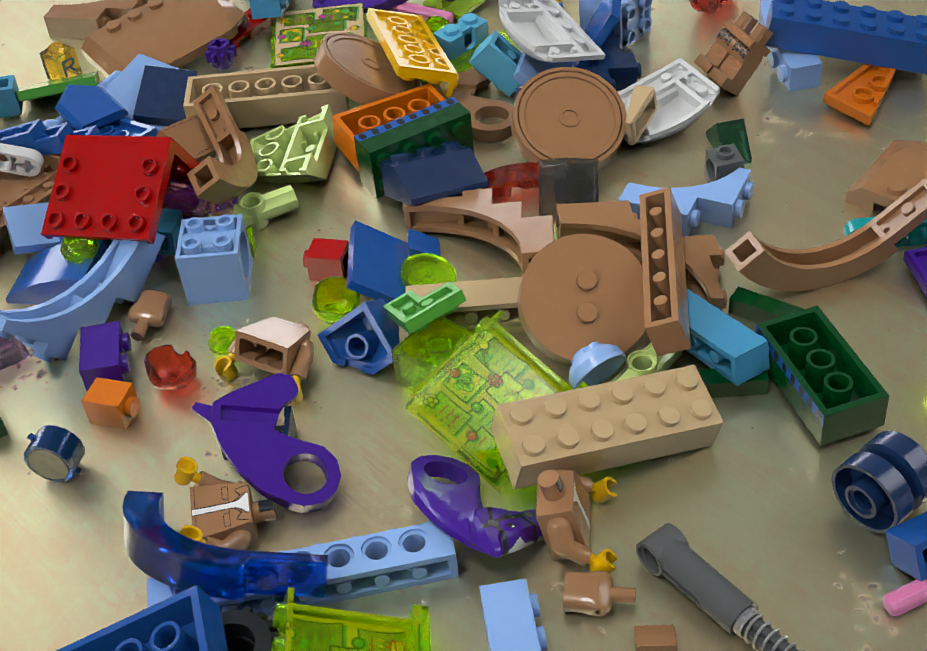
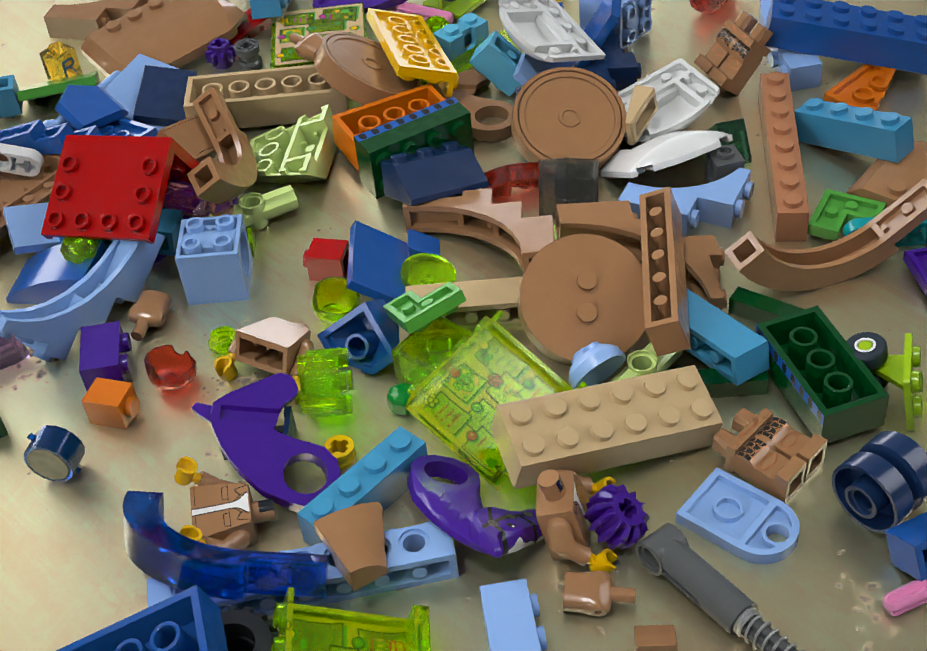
none -> dark grey wheel [234,38,263,72]
none -> medium nougat piece [289,32,323,62]
none -> clear neon green brick [297,347,354,418]
none -> dark azure brick [297,426,428,546]
none -> medium nougat slope [313,502,388,592]
none -> yellow bush [323,435,357,469]
none -> green tile [387,382,420,416]
none -> dark purple gear [584,484,650,550]
none -> white slope [600,130,733,178]
none -> light blue tile [675,467,800,564]
none -> medium nougat hips [712,408,828,503]
none -> nougat brick [758,72,809,242]
none -> dark azure brick [794,98,914,163]
none -> bright green plate [807,189,886,241]
none -> lime plate [846,332,923,431]

